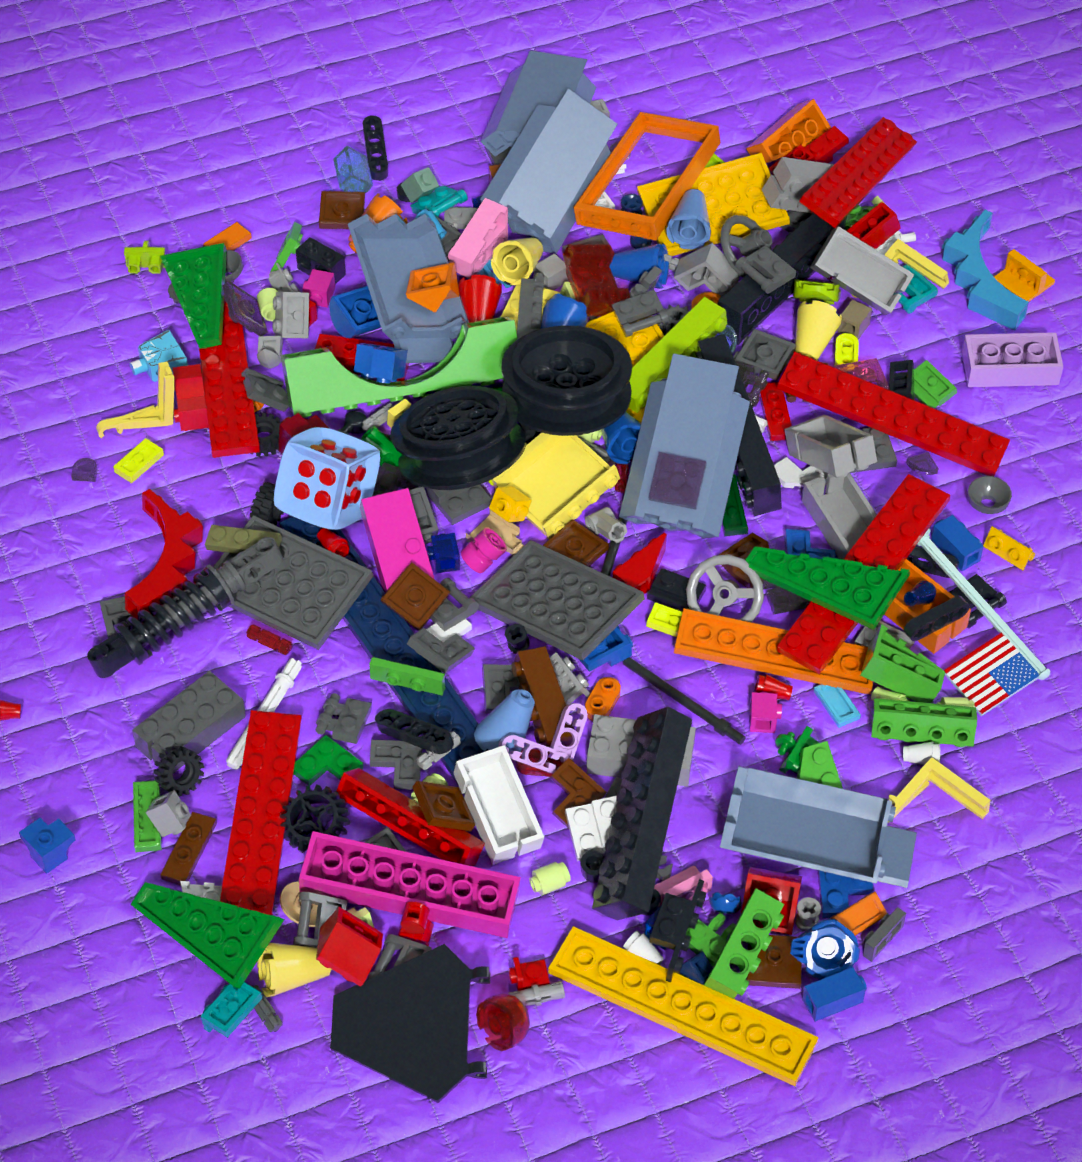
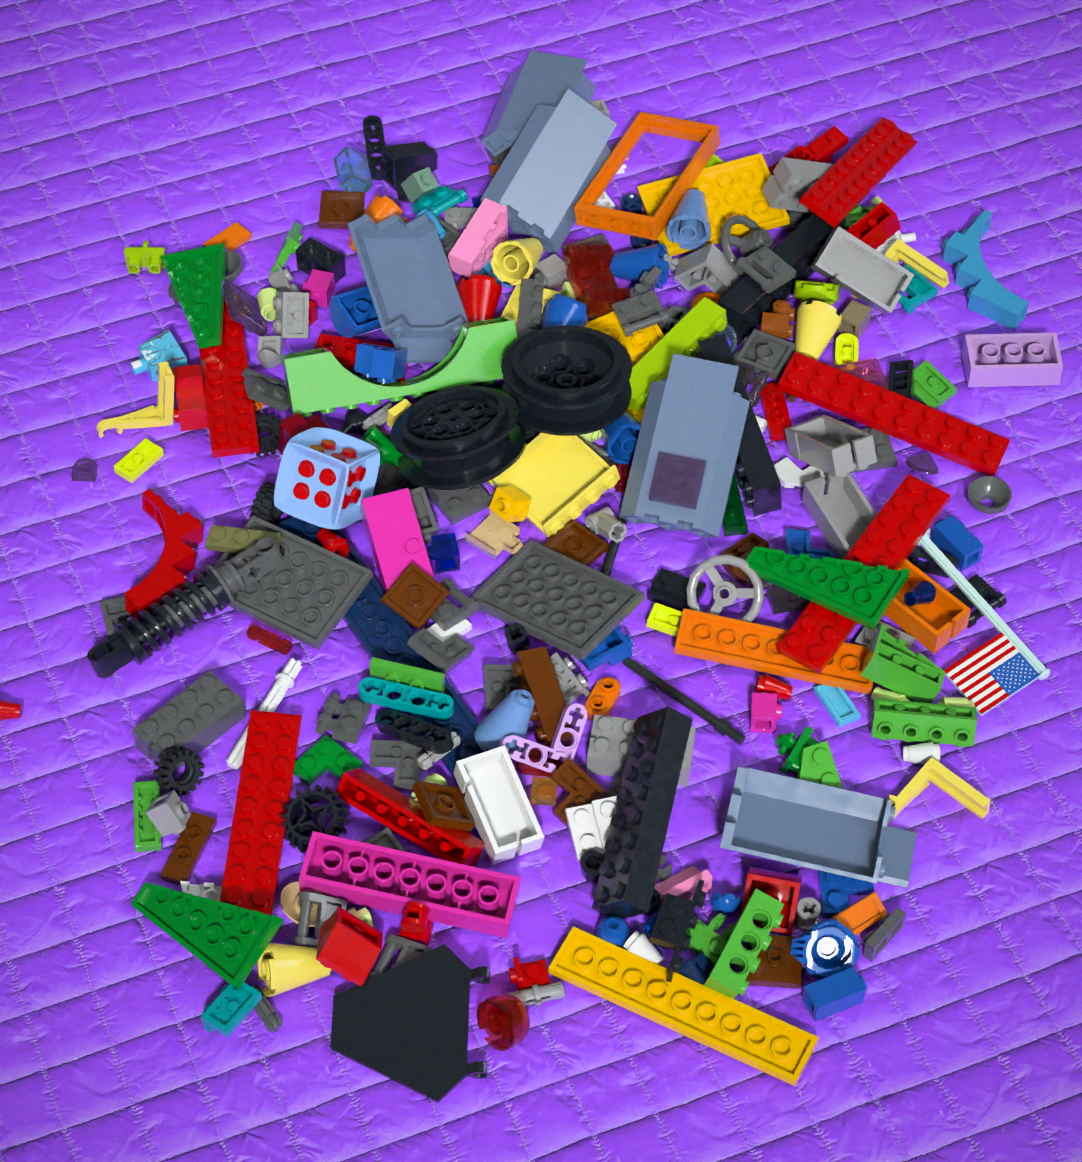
blue brick [19,817,76,874] -> none
orange slope [406,262,459,313] -> none
dark pink wheel [461,528,507,573] -> none
yellowish green brick [529,862,571,896] -> none
red slope [612,533,667,594] -> none
orange wedge [746,99,831,163] -> none
black beam [904,596,970,641] -> none
yellow hinge [983,526,1036,570] -> none
light orange bracket [994,249,1055,302] -> none
none -> teal beam [358,677,454,720]
none -> black slope [382,142,438,192]
none -> clear yellow plate [530,777,558,806]
none -> blue cone [595,916,631,949]
none -> dark orange brick [761,300,795,341]

